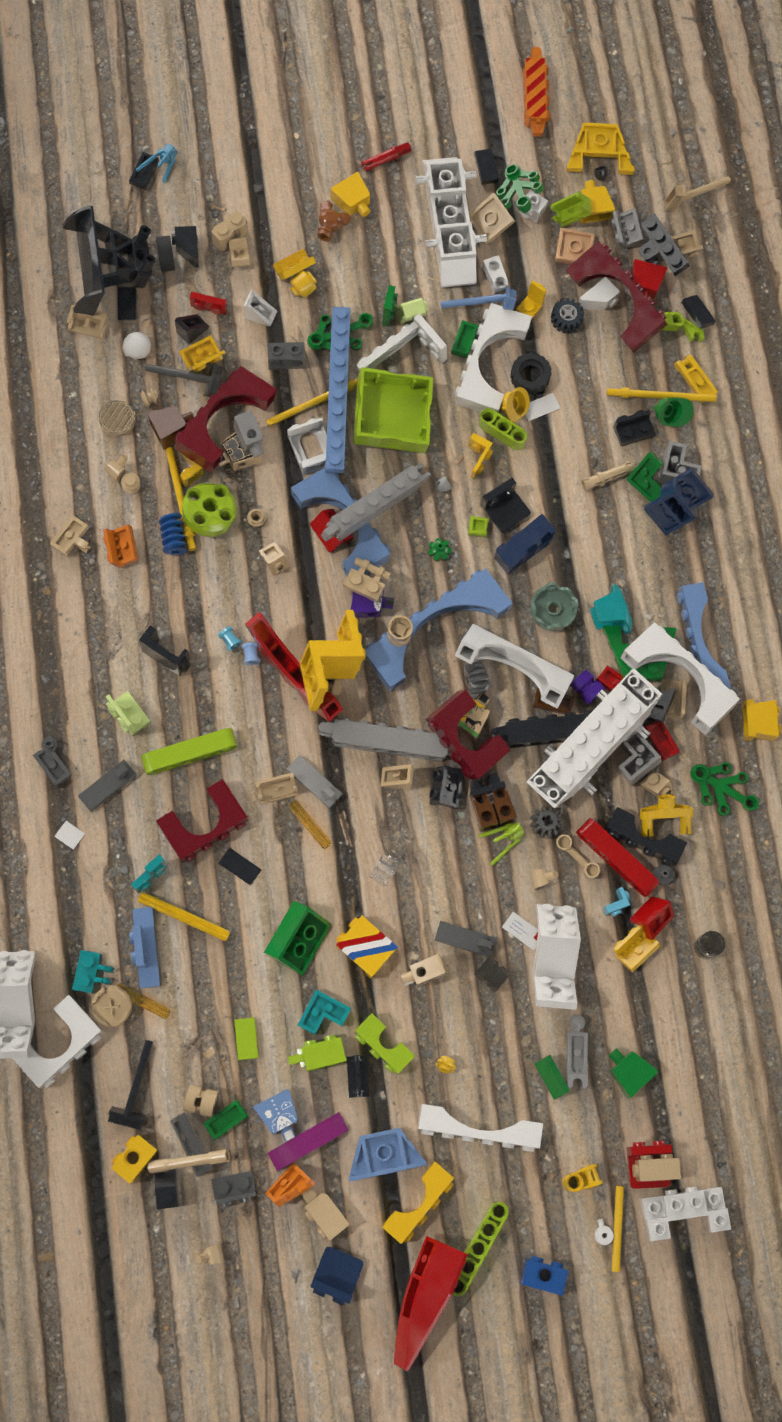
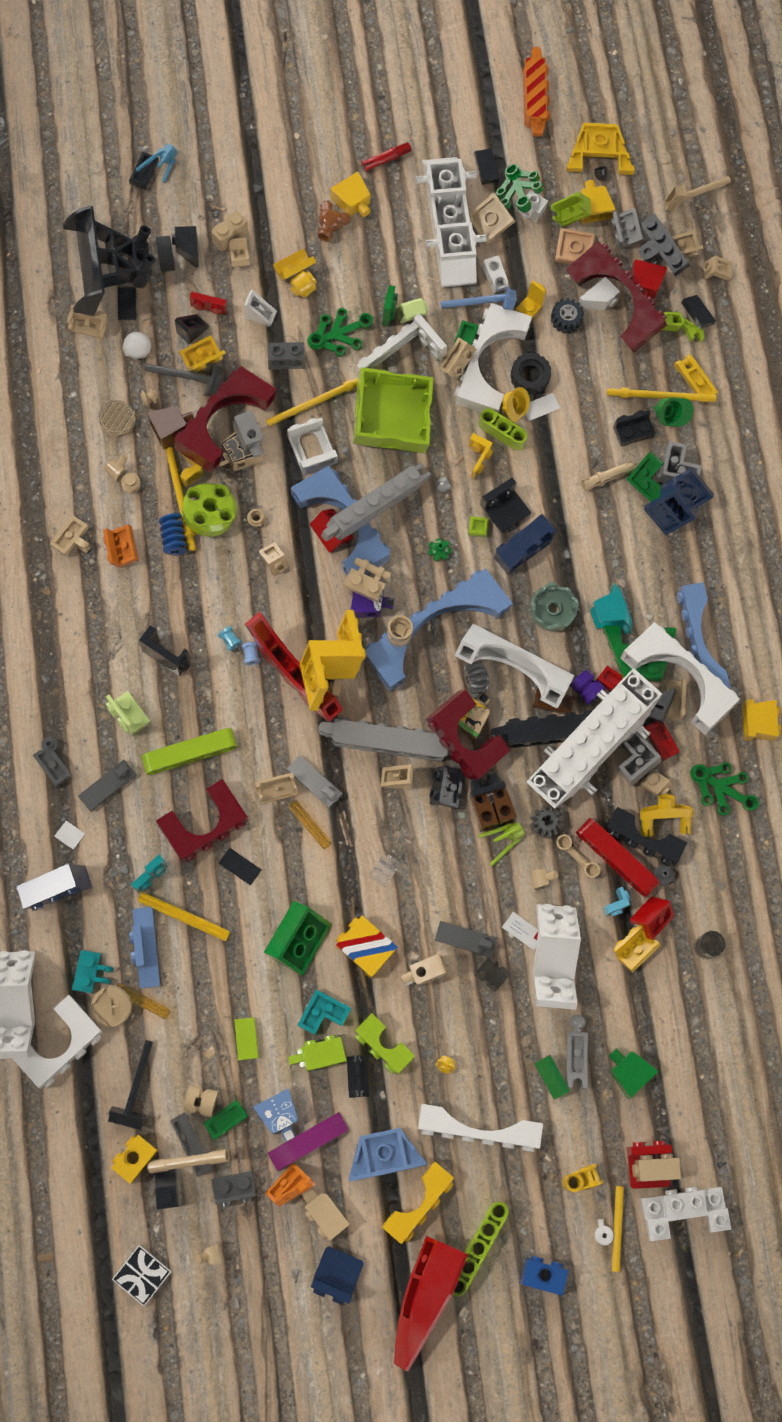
medium blue plate [325,307,351,473] -> none
none -> wedge [16,864,93,911]
none -> tile [112,1245,172,1306]
none -> tan bracket [439,337,477,380]
none -> tan bracket [703,256,732,280]

